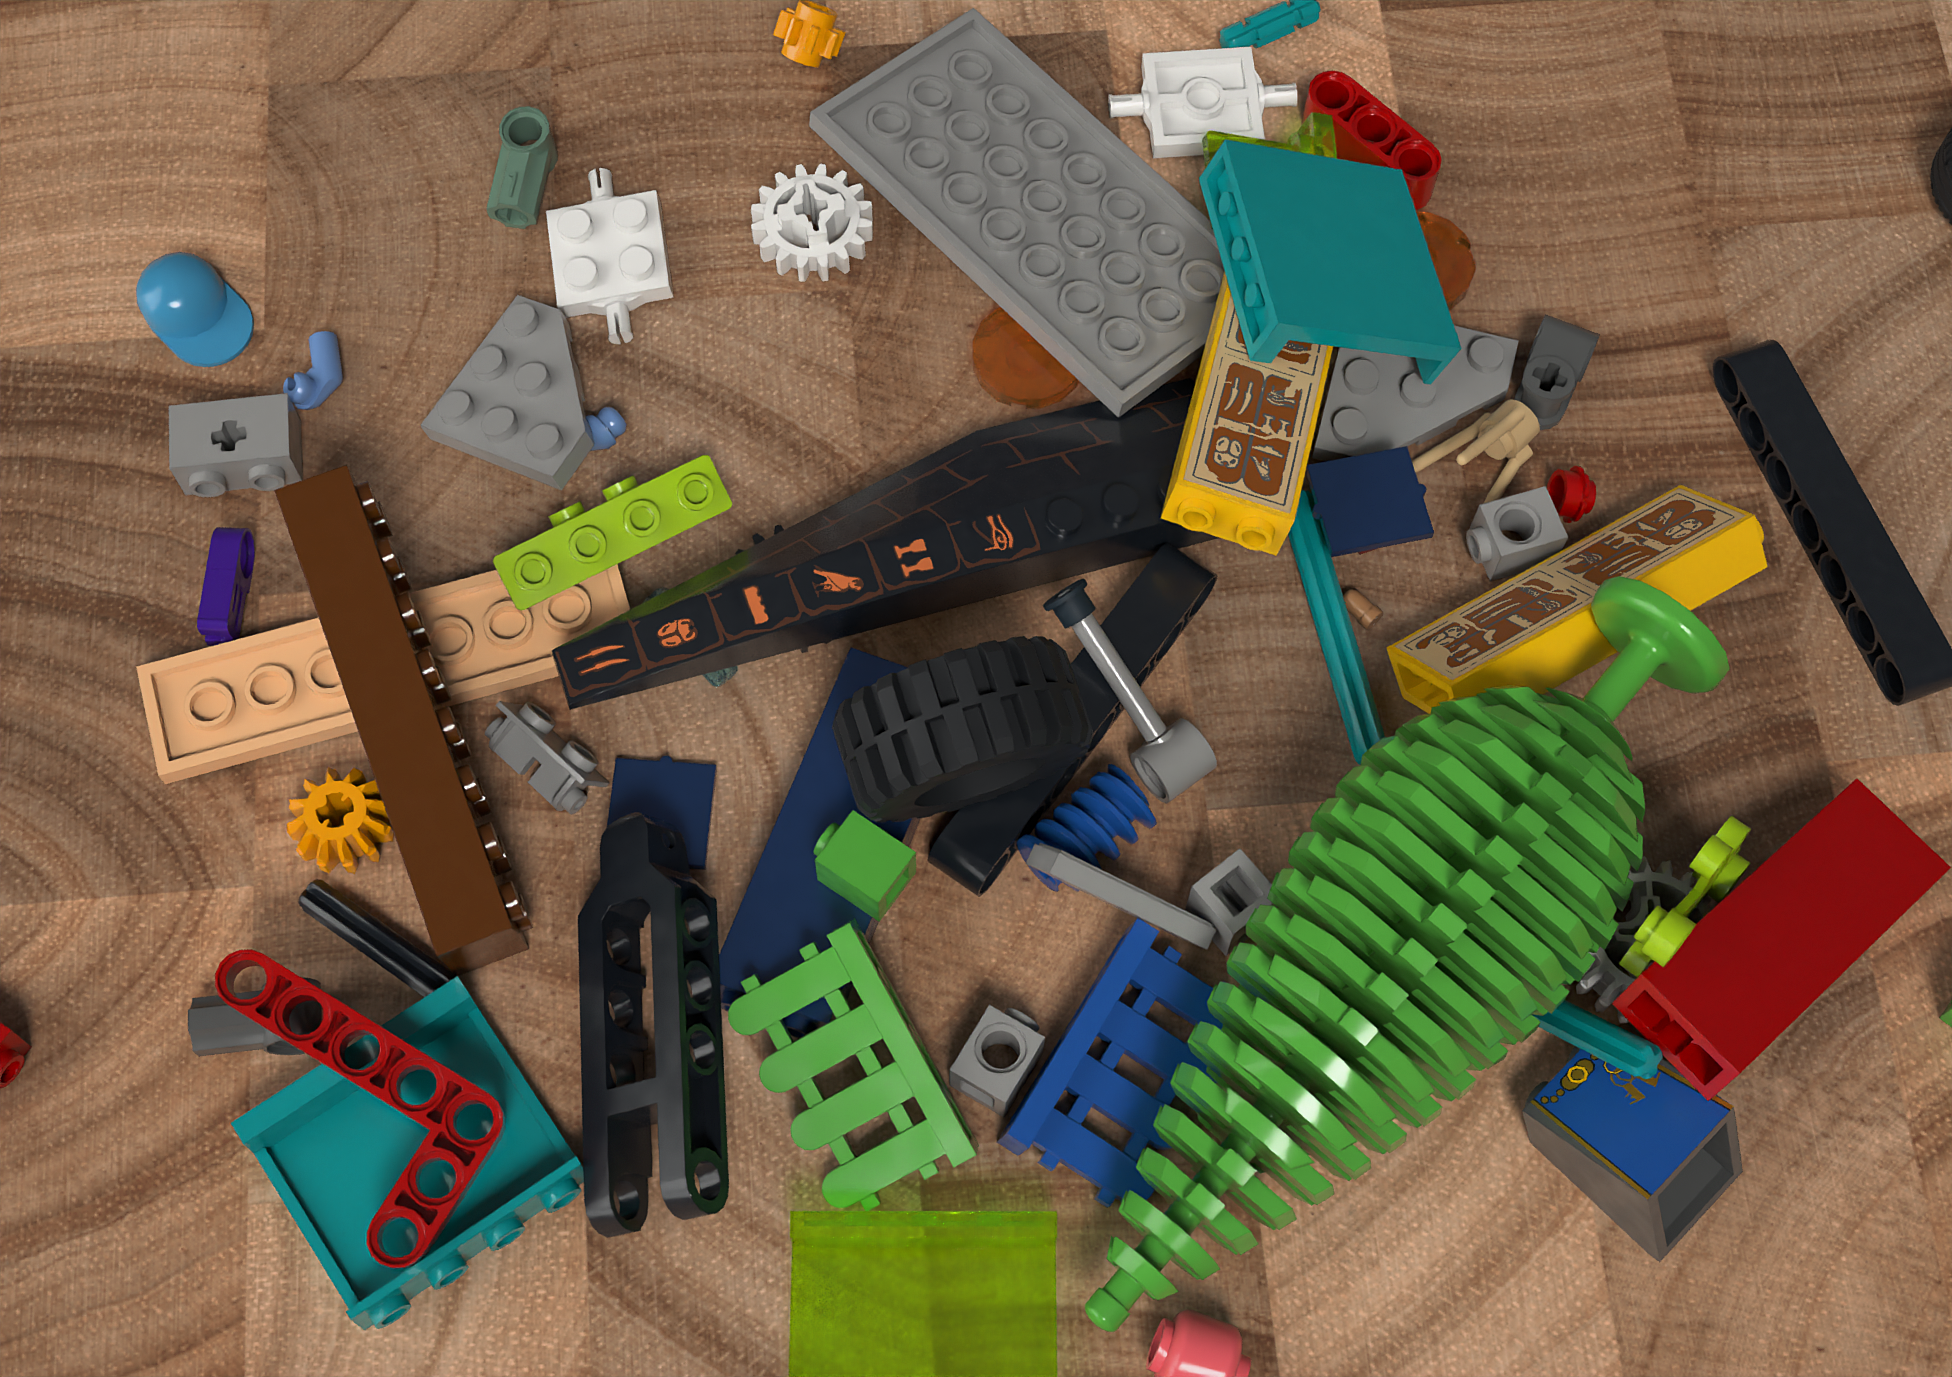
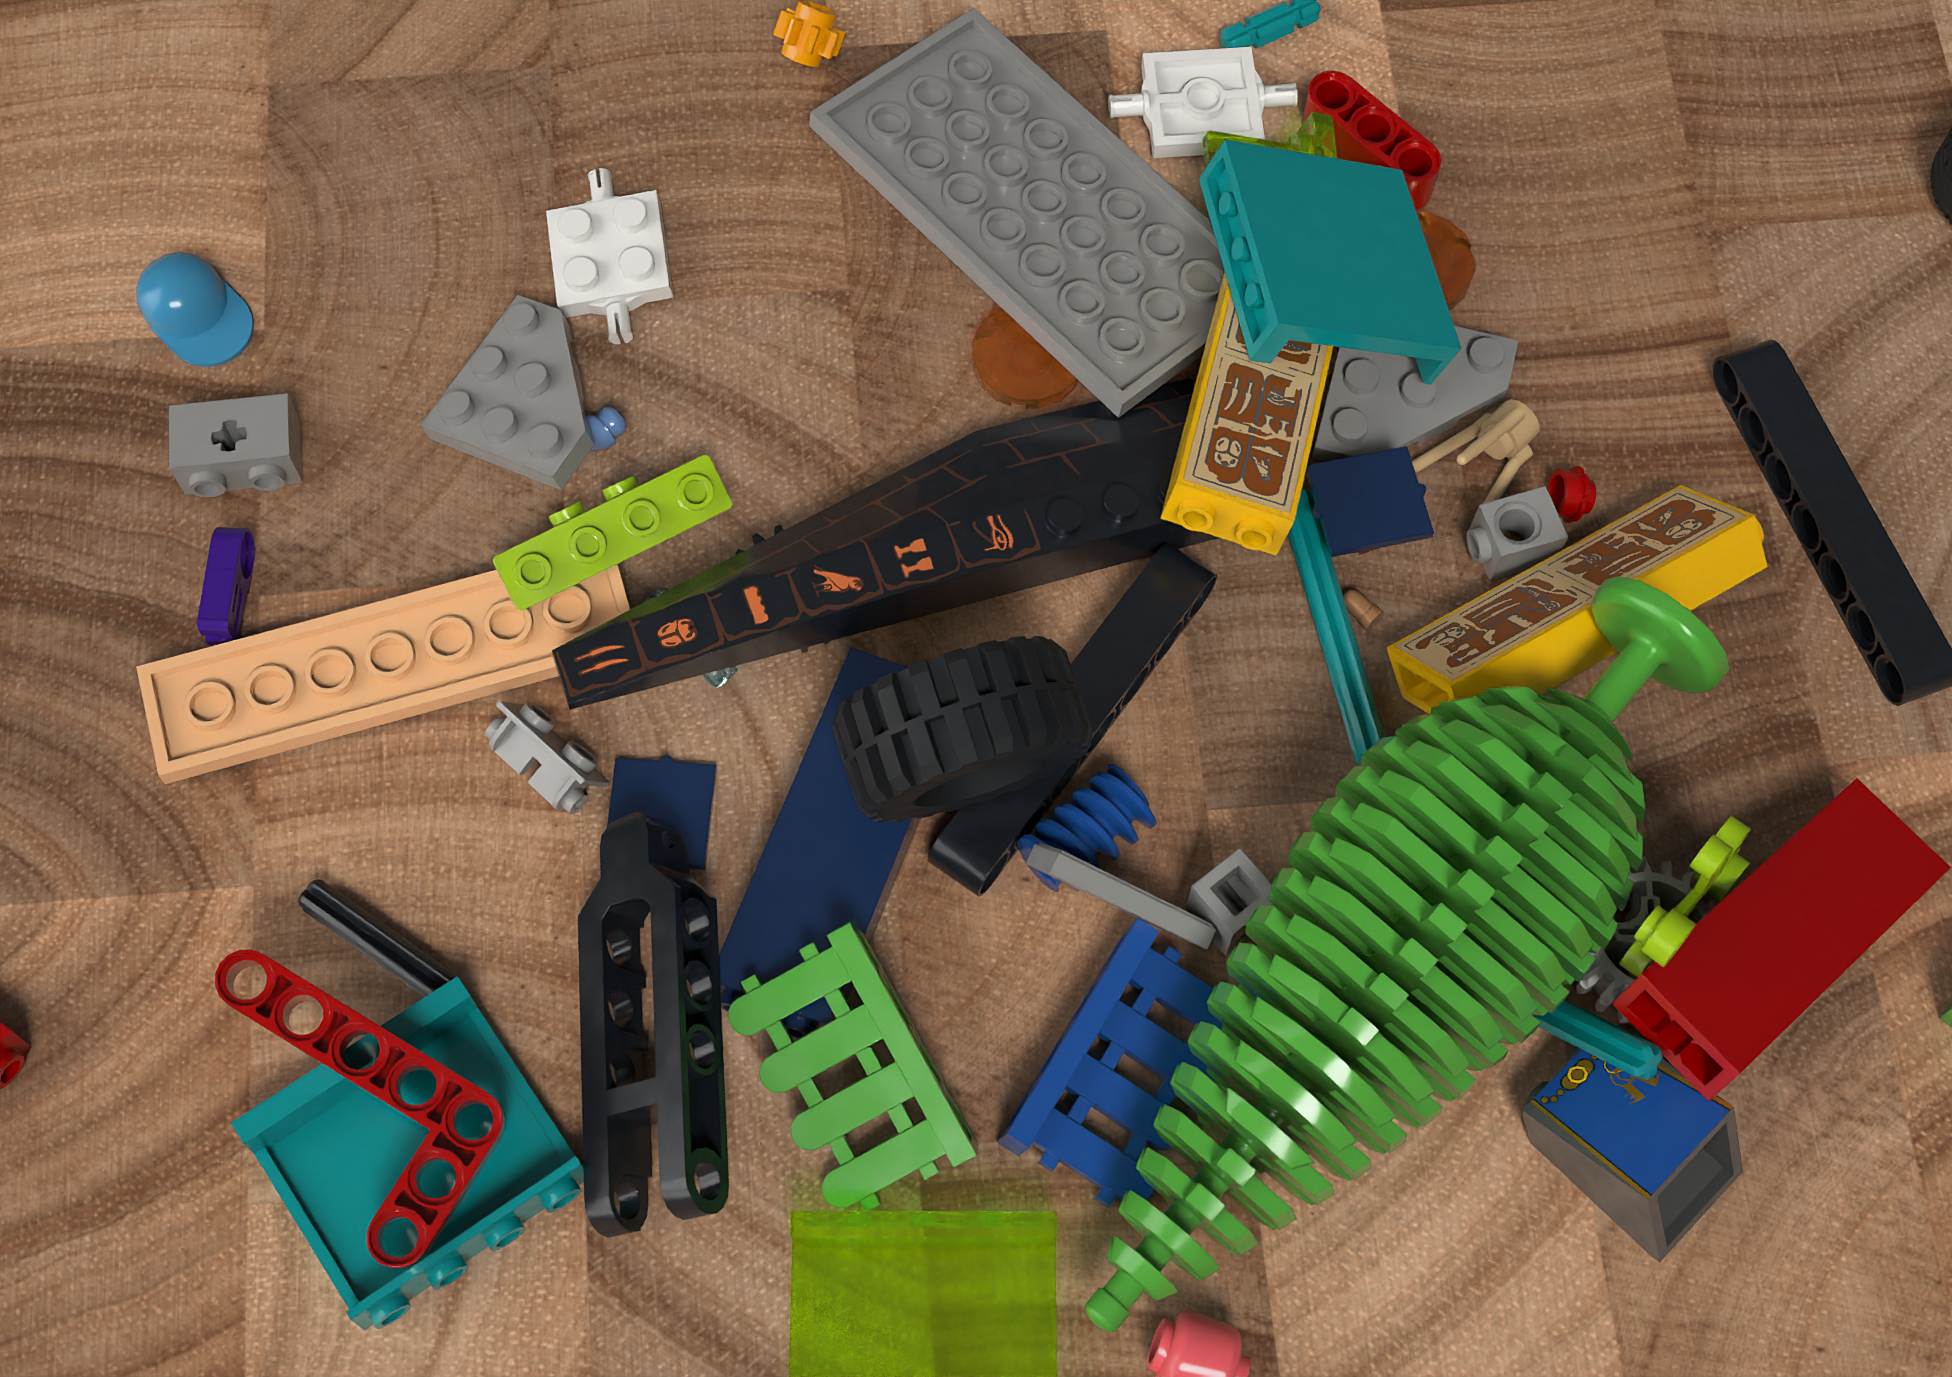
dark grey piece [188,977,322,1057] -> none
reddish brown brick [274,465,533,976] -> none
medium blue arm [283,331,343,410] -> none
light orange gear [287,767,394,874] -> none
sand green piece [486,106,558,229] -> none
white gear [751,164,873,282] -> none
bright green brick [813,810,916,922] -> none
light grey brick [949,1005,1045,1118] -> none
light grey piece [1043,579,1217,804] -> none
dark grey piece [1514,314,1600,430] -> none

